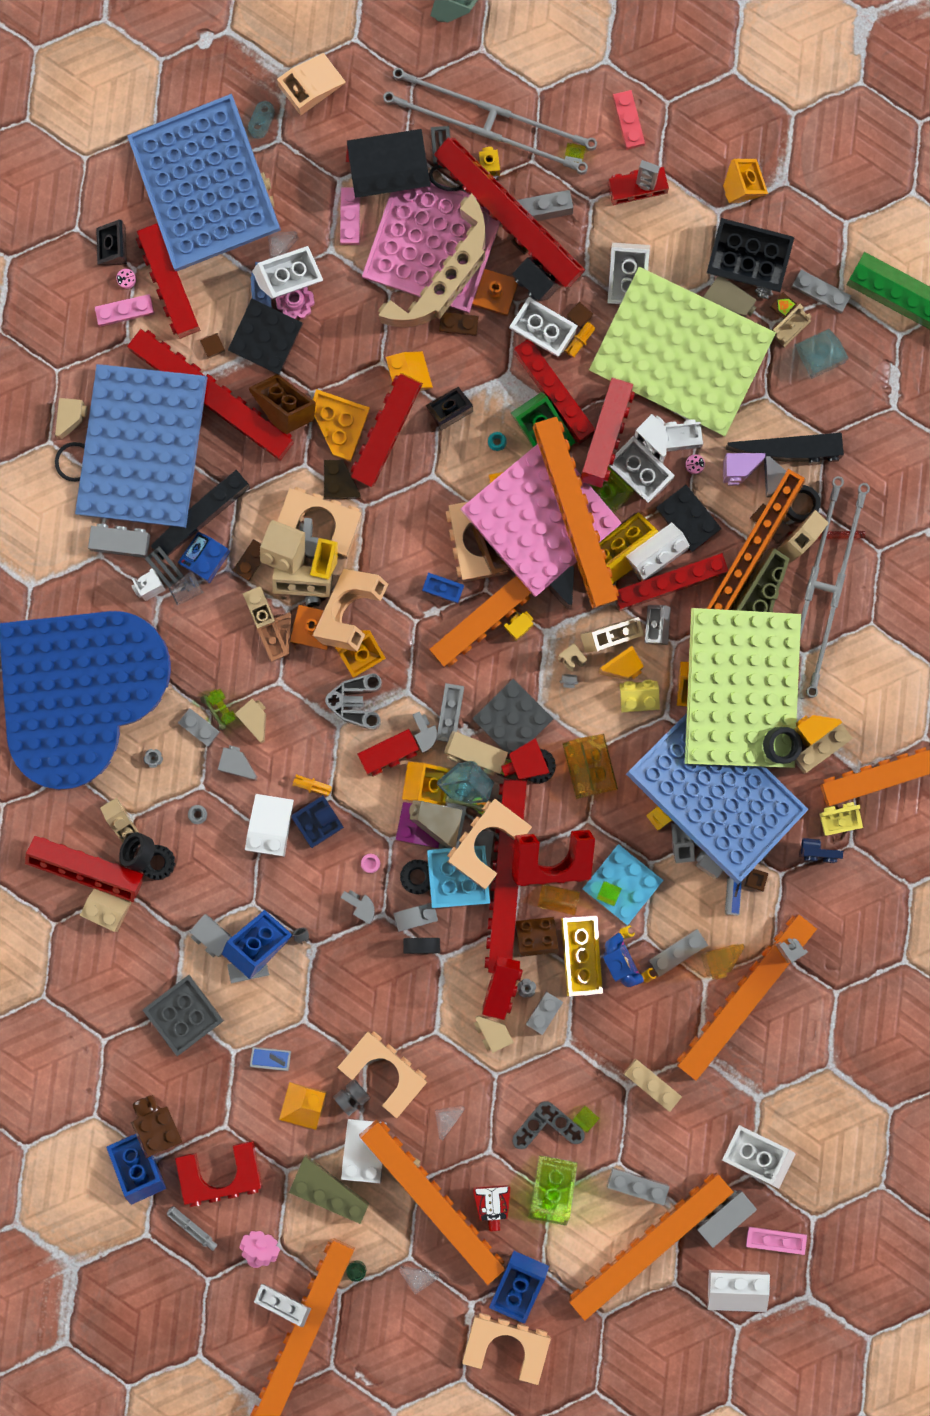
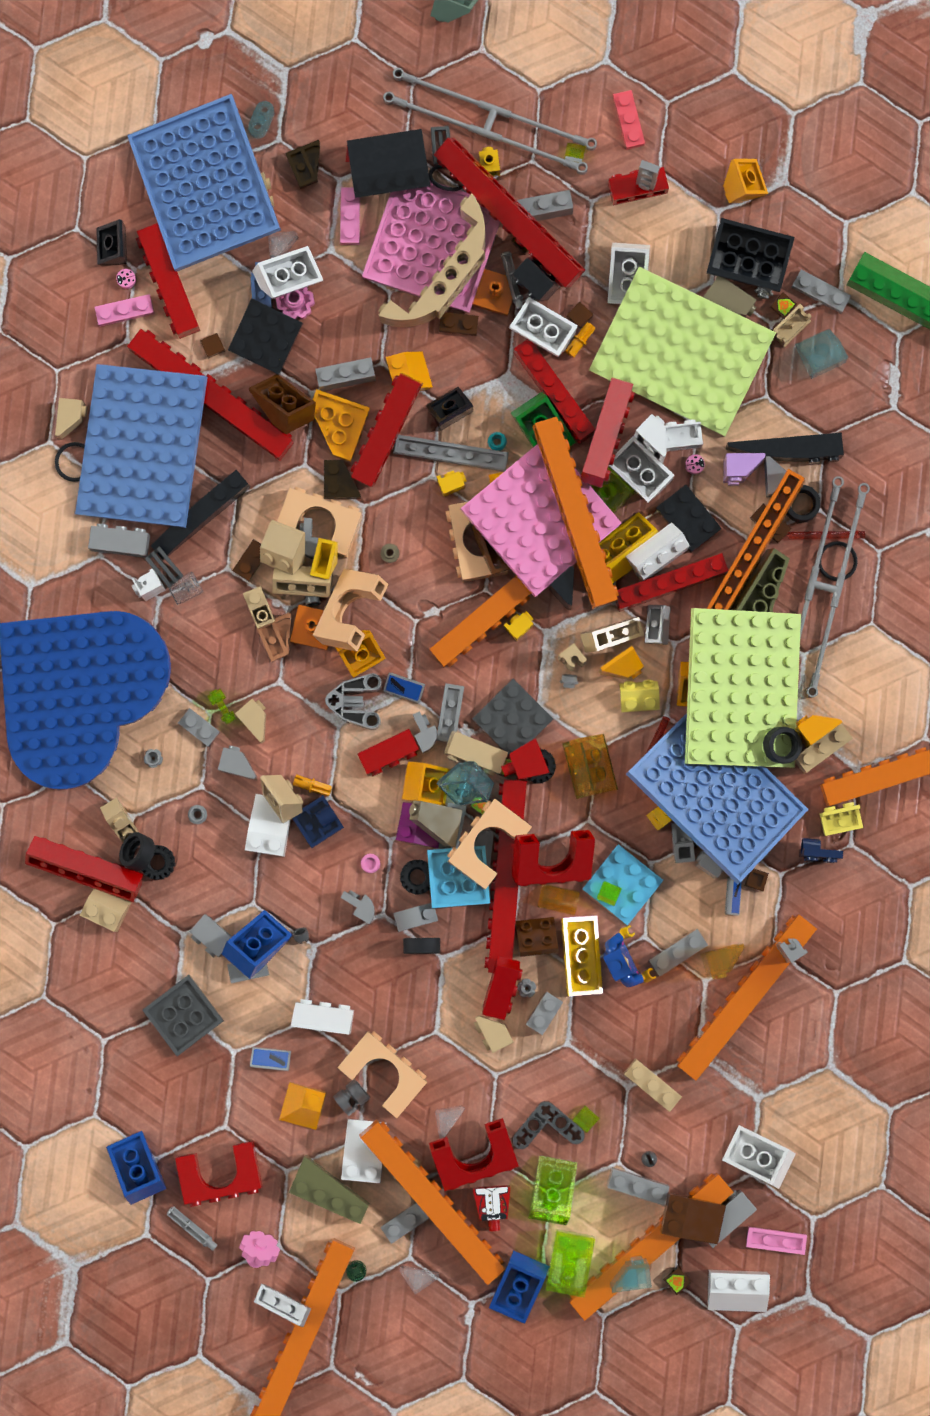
reddish brown plate [131,1095,182,1158] -> none
blue slope [178,531,230,584] -> none
olive hinge [200,695,226,730] -> none
light nougat slope [277,53,346,115] -> none
blue plate [422,573,464,604] -> none
olive hinge [445,797,484,812] -> none
light nougat arch [462,1313,551,1385] -> none
tan slope [776,510,829,564] -> none
none -> tan slope [260,775,303,823]
none -> dark brown wing [285,140,320,189]
none -> white slope [291,999,354,1035]
none -> light grey brick [315,357,376,391]
none -> dark tan plate [380,544,400,563]
none -> light grey plate [381,1203,429,1244]
none -> slope [383,672,426,703]
none -> light grey tile [393,435,509,472]
none -> red arch [429,1118,519,1191]
none -> yellow brick [436,471,467,497]
none -> light grey piece [501,252,523,310]
none -> clear neon green slope [546,1229,595,1298]
none -> clear light blue slope [610,1256,652,1293]
none -> dark grey hinge [641,1151,657,1167]
none -> clear red bar [646,716,670,753]
none -> reddish brown slope [660,1192,726,1244]
none -> tile [663,1267,691,1295]
none -> black tyre [819,541,858,581]

